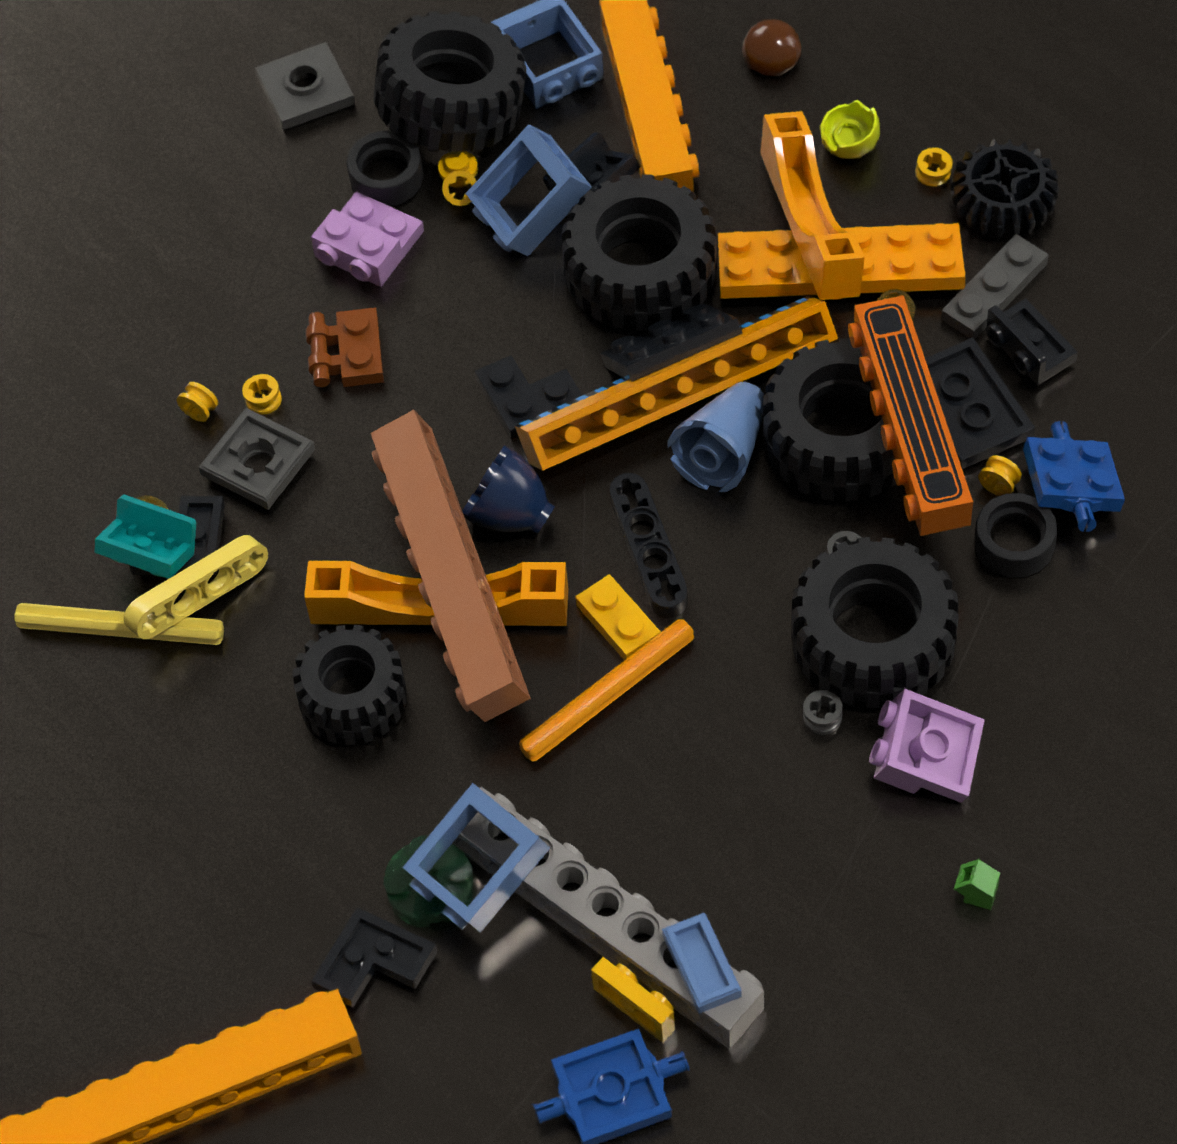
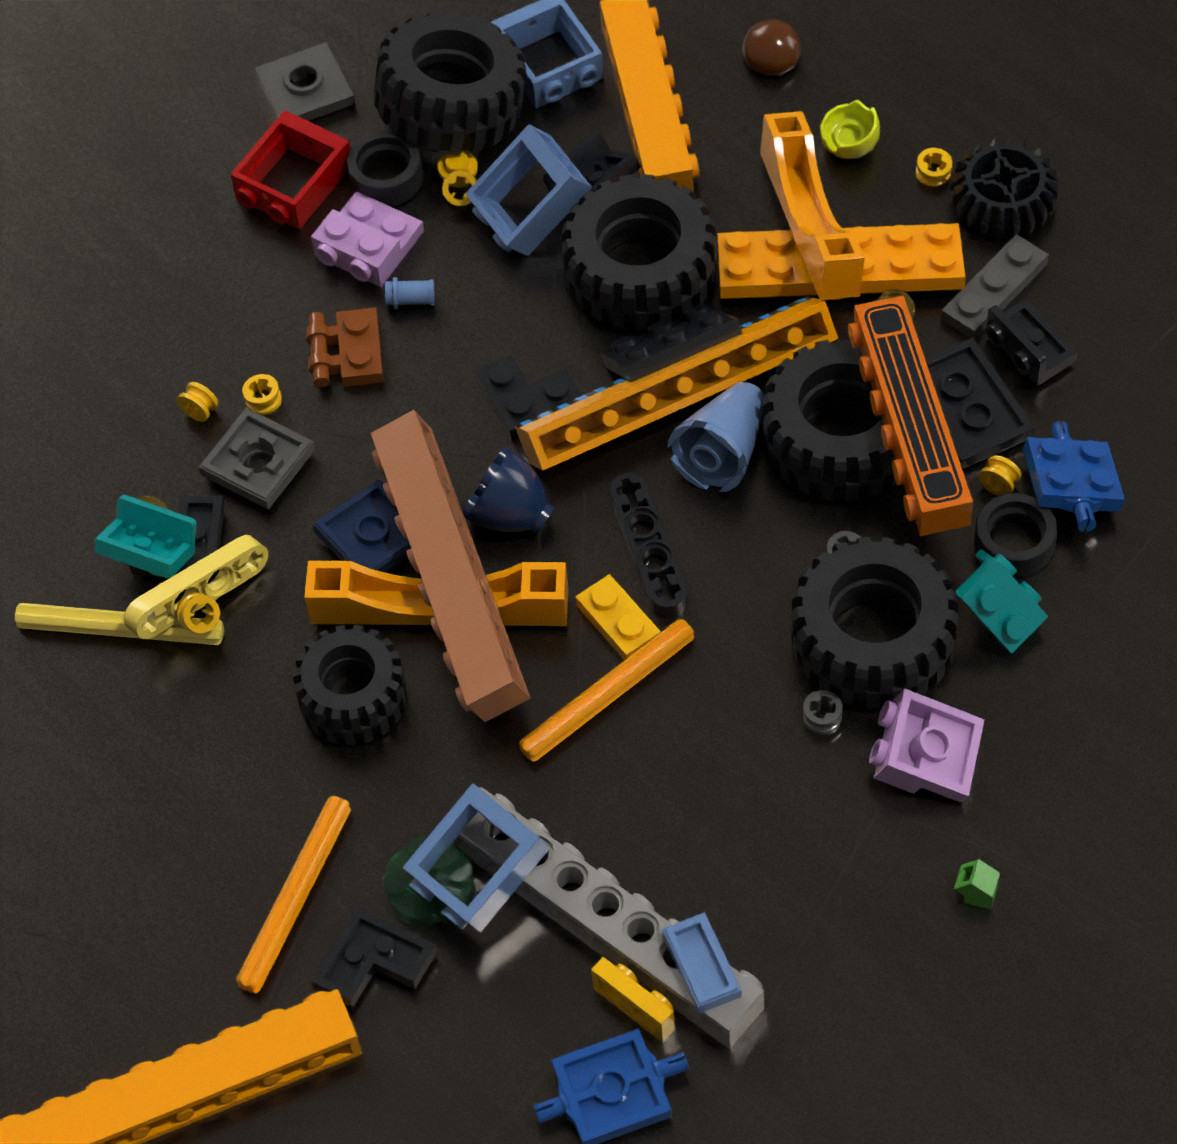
none -> yellow bush [176,592,220,634]
none -> red window [230,110,350,230]
none -> light orange axle [236,796,351,994]
none -> dark blue plate [313,479,411,572]
none -> medium blue pin [385,277,435,309]
none -> teal bracket [955,549,1048,654]

